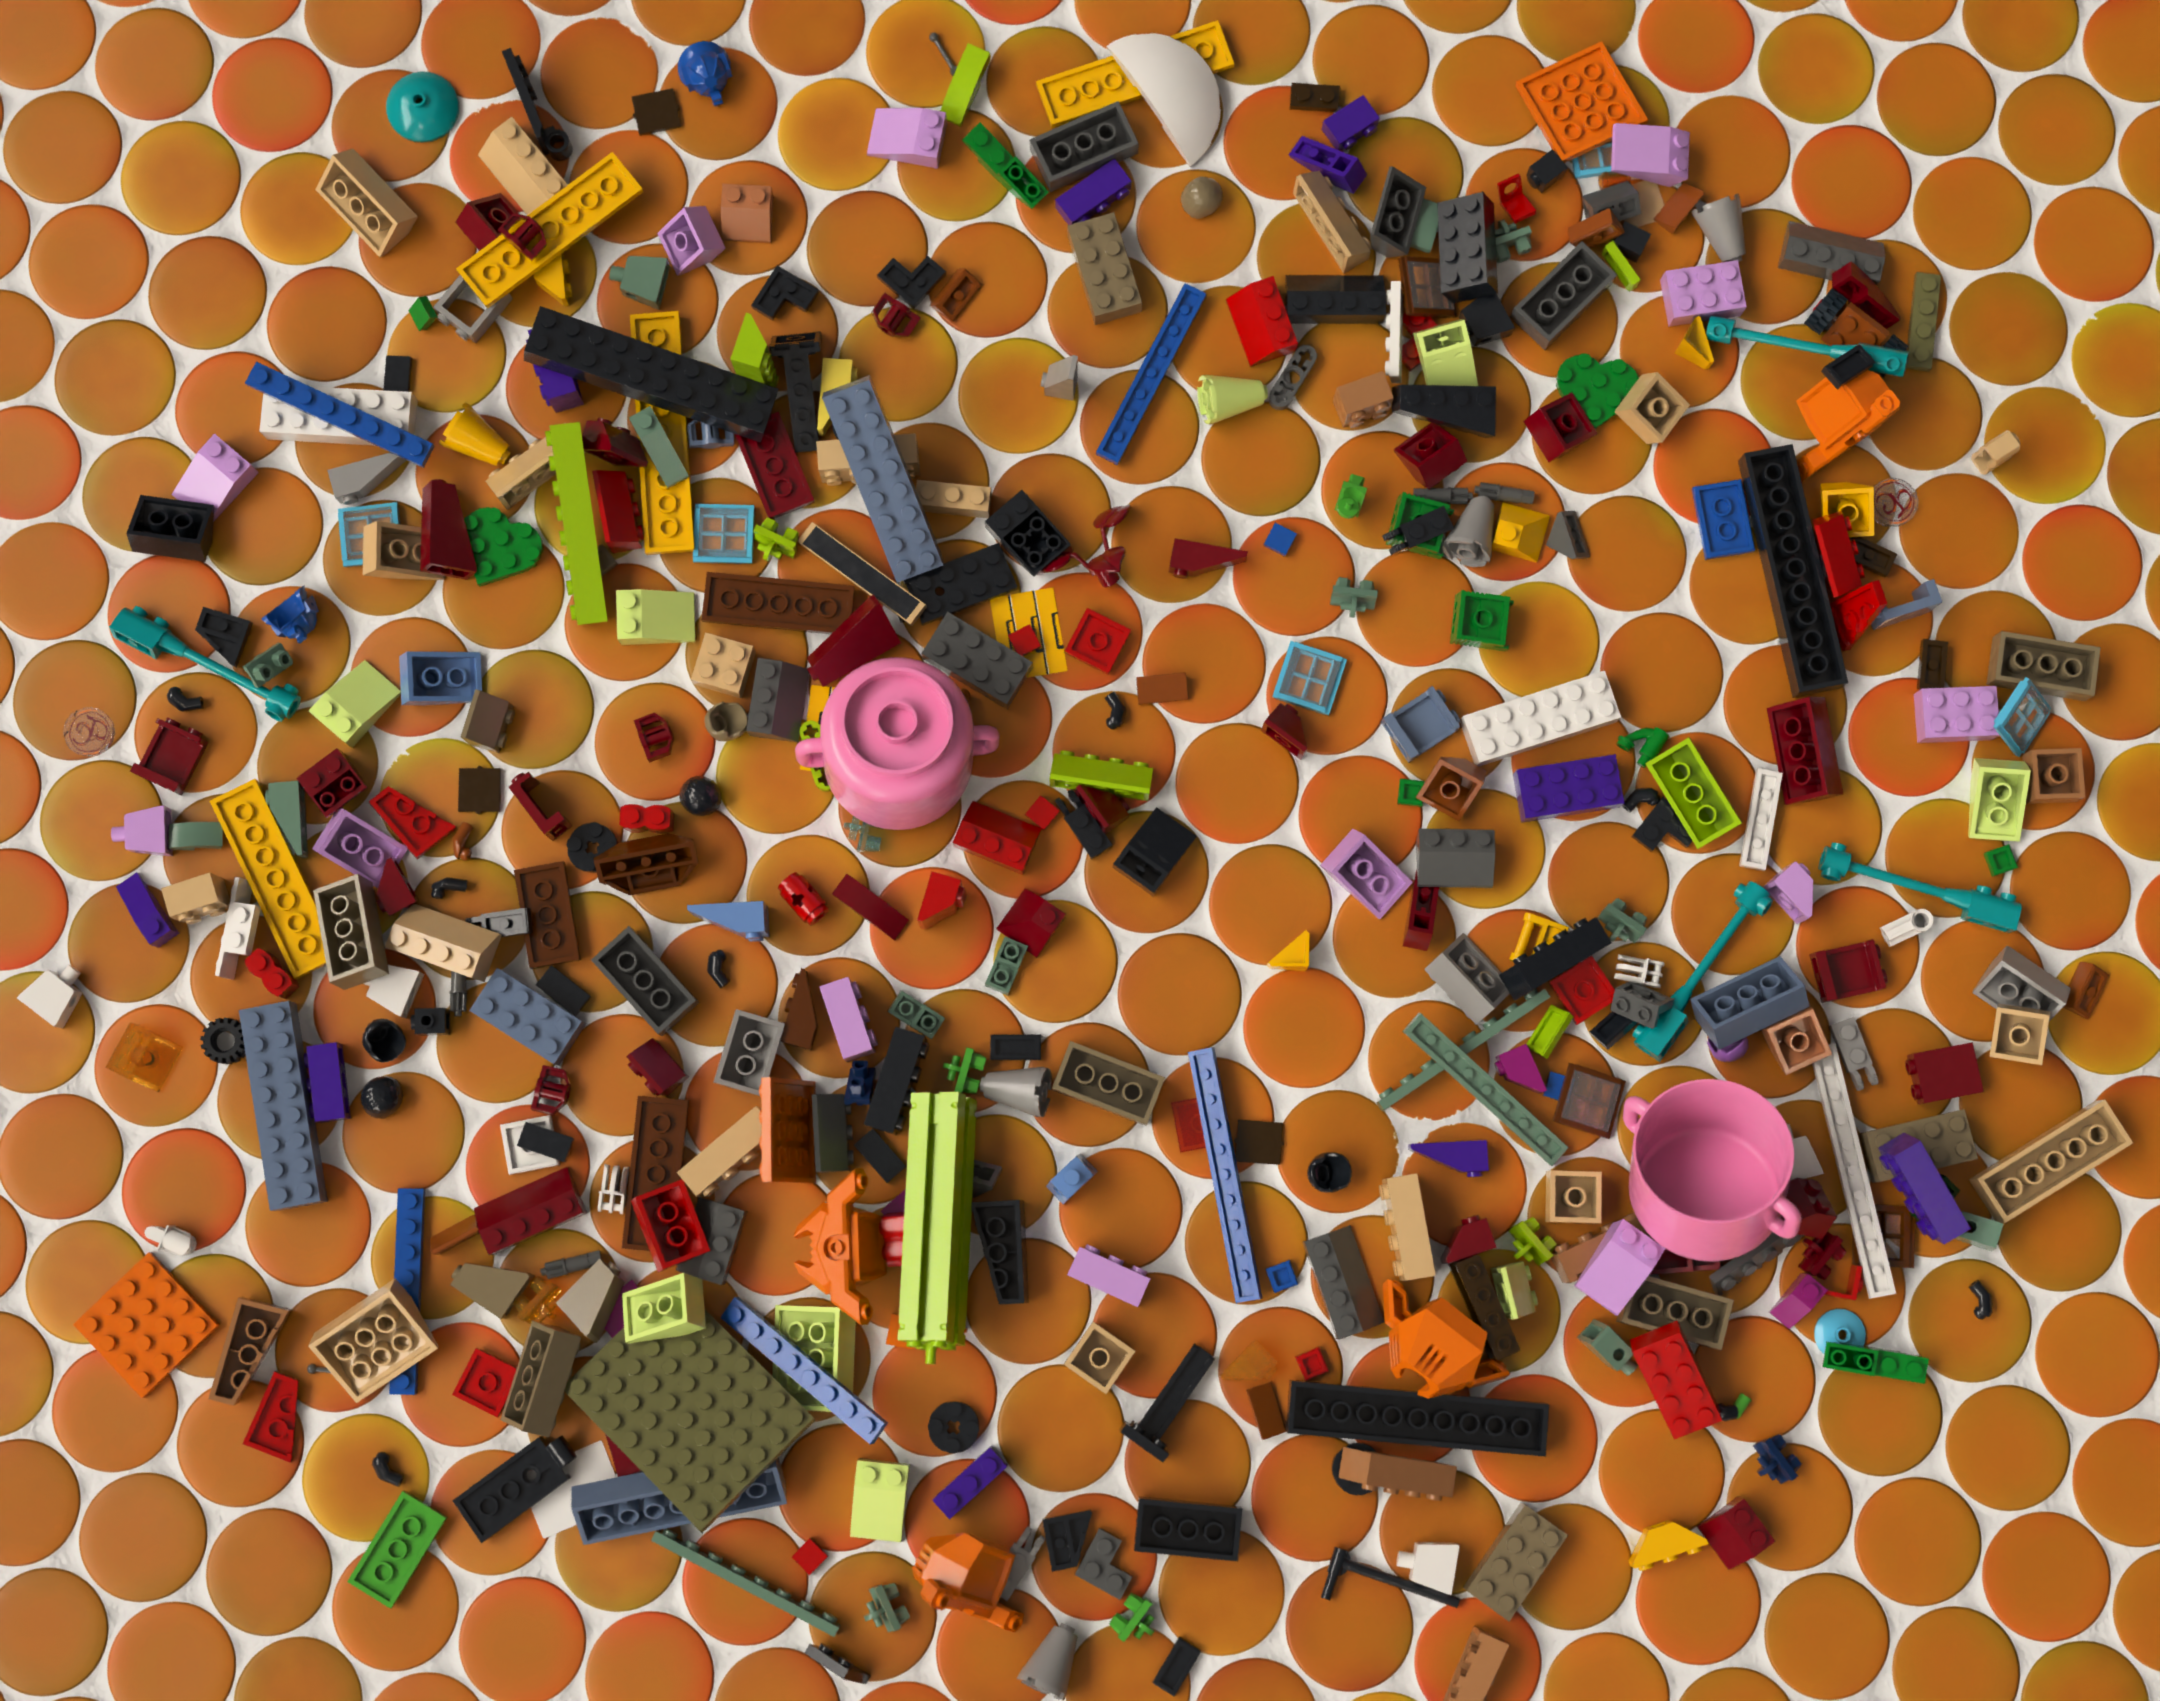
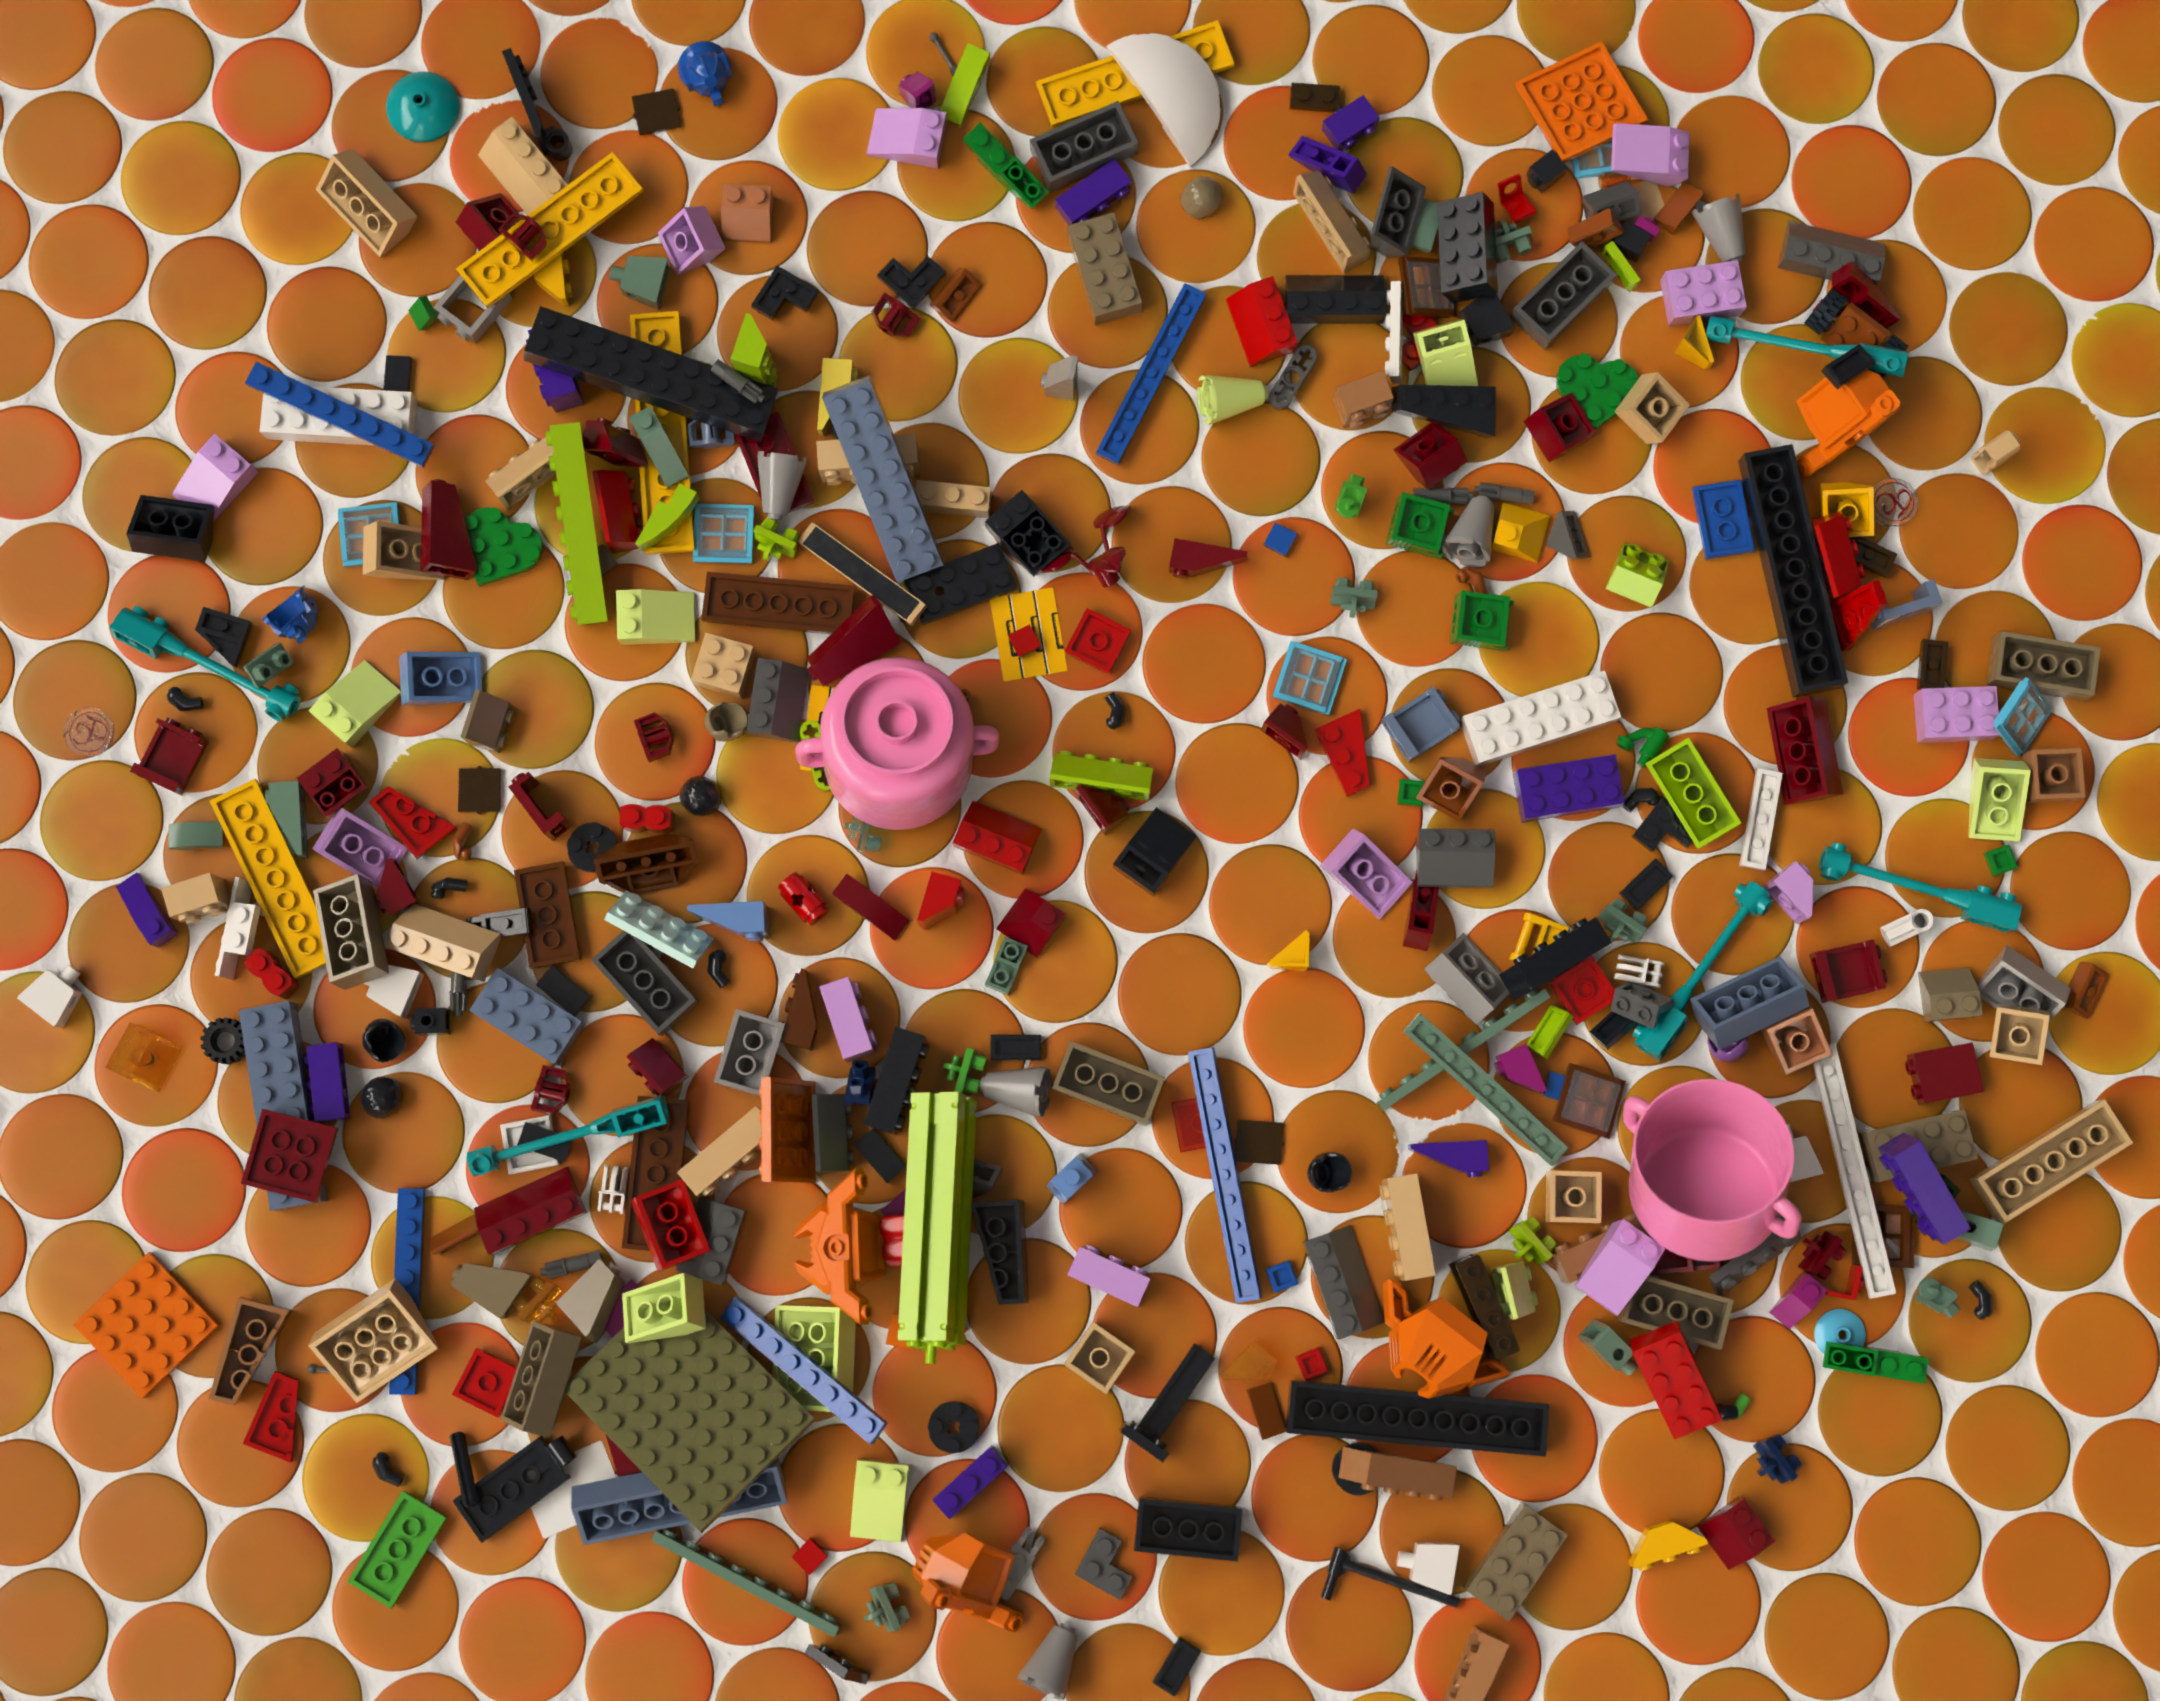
lavender torso [111,805,173,856] -> none
white arm [144,1225,197,1256] -> none
light grey slope [328,453,406,505] -> none
yellow cone [439,402,511,466] -> none
black bracket [769,331,822,453] -> none
sand green slope [887,990,945,1039] -> none
dark grey brick [921,612,1033,709] -> none
red tile [1025,795,1060,831] -> none
black wing [1042,1509,1092,1571] -> none
black hinge [1054,789,1112,860] -> none
bright green hips [1109,1592,1155,1642] -> none
dark orange slope [1136,672,1188,705] -> none
black hinge [1382,506,1454,555] -> none
dark red slope [1440,1215,1497,1264] -> none
dark red slope [1781,1178,1837,1239] -> none
light grey hinge [1829,1017,1879,1091] -> none
olive plate [1906,272,1941,372] -> none
none -> dark red plate [241,1109,339,1203]
none -> black axle [450,1432,479,1507]
none -> teal bar [467,1095,670,1177]
none -> light aqua plate [604,890,714,968]
none -> lime slope [635,483,700,551]
none -> dark grey piece [711,359,765,403]
none -> light grey cone [757,451,807,520]
none -> magenta slope [898,71,936,109]
none -> red wing [1315,709,1370,797]
none -> dark orange arm [1456,567,1489,595]
none -> lime slope [1605,542,1669,608]
none -> black tile [1619,858,1673,911]
none -> magenta plate [1633,216,1660,243]
none -> sand green hips [1914,1277,1960,1318]
none -> dark tan slope [1918,968,1983,1023]

